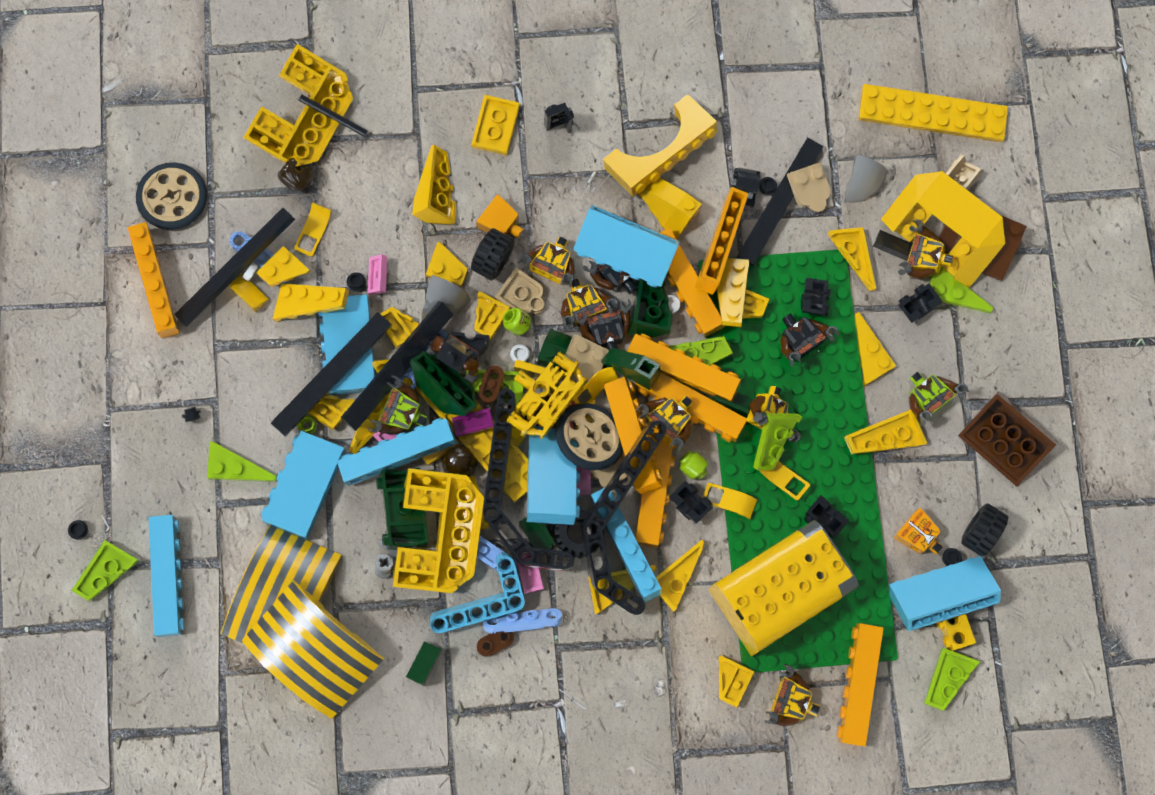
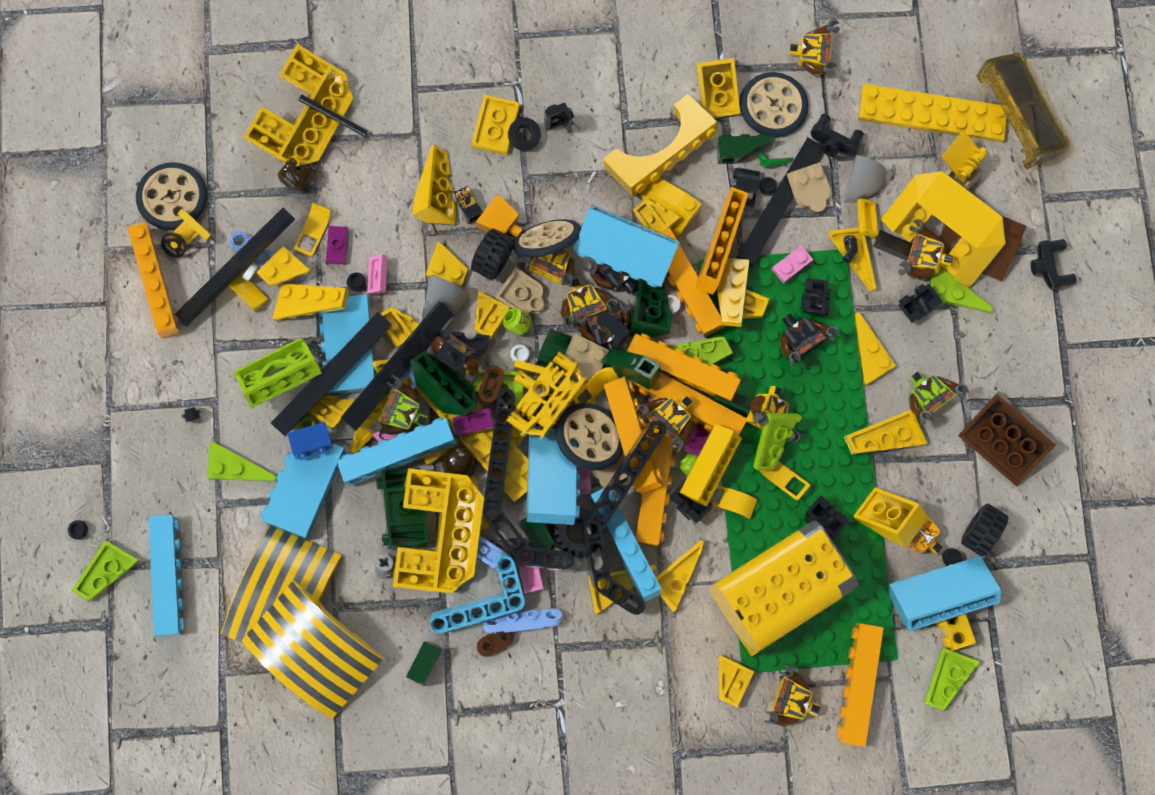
none -> yellow piece [161,208,211,258]
none -> lime fence [234,337,322,409]
none -> blue brick [287,422,333,460]
none -> magenta plate [326,226,348,265]
none -> black leg [454,186,483,224]
none -> black tyre [508,117,541,151]
none -> wedge [513,219,582,257]
none -> black leg [596,311,630,349]
none -> yellow wing [633,198,683,233]
none -> yellow brick [680,424,742,507]
none -> magenta plate [684,423,711,456]
none -> yellow slope [695,57,740,118]
none -> dark green slope [717,133,774,164]
none -> wedge [739,72,809,137]
none -> green bar [758,152,793,168]
none -> bright pink plate [771,246,813,284]
none -> torso [789,19,840,75]
none -> black connector [810,114,864,157]
none -> black arm [842,235,858,263]
none -> yellow slope [853,487,928,548]
none -> yellow tile [857,198,878,238]
none -> yellow hinge [941,130,988,183]
none -> windscreen [976,52,1070,170]
none -> black connector [1030,239,1077,290]

